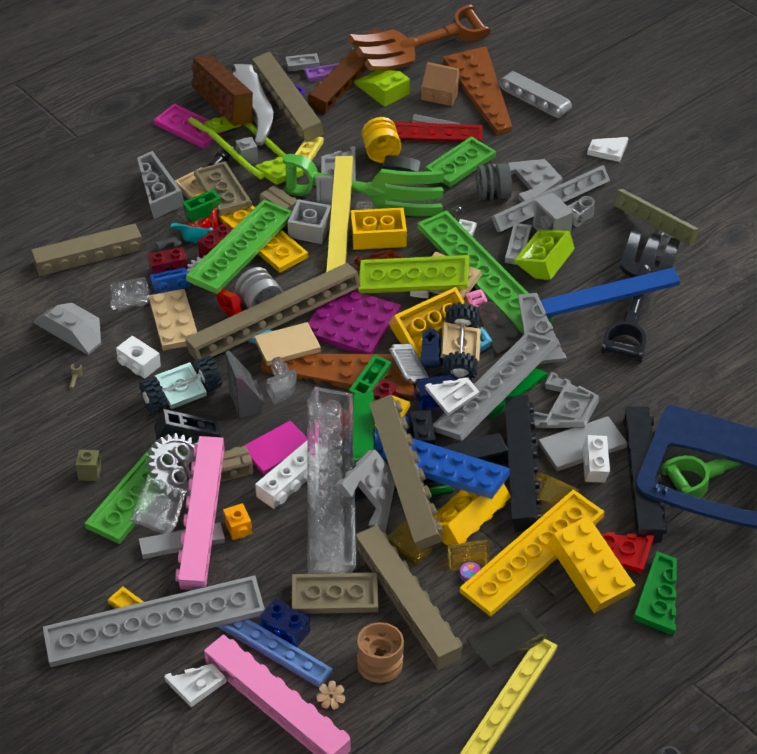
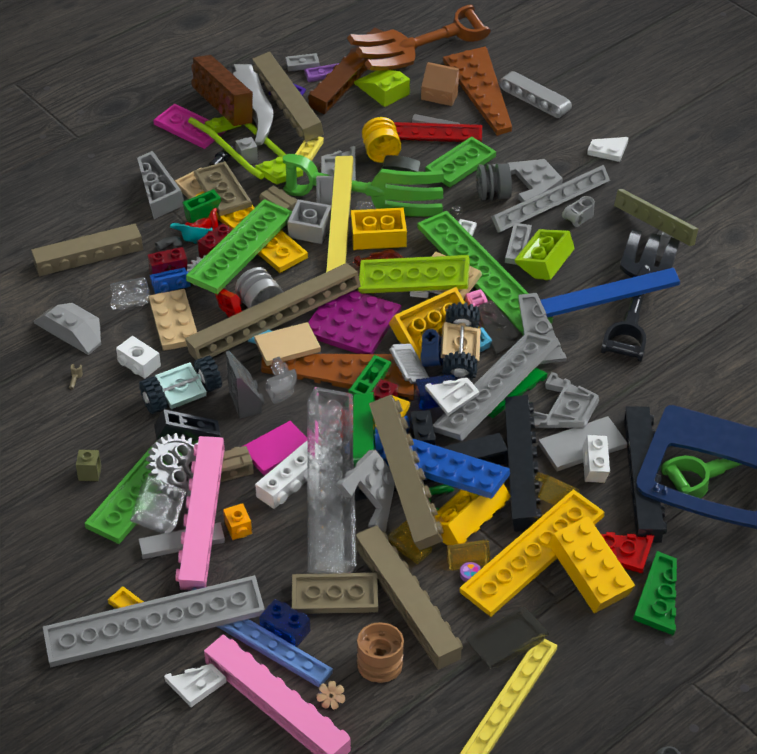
light grey brick [533,192,573,234] -> none

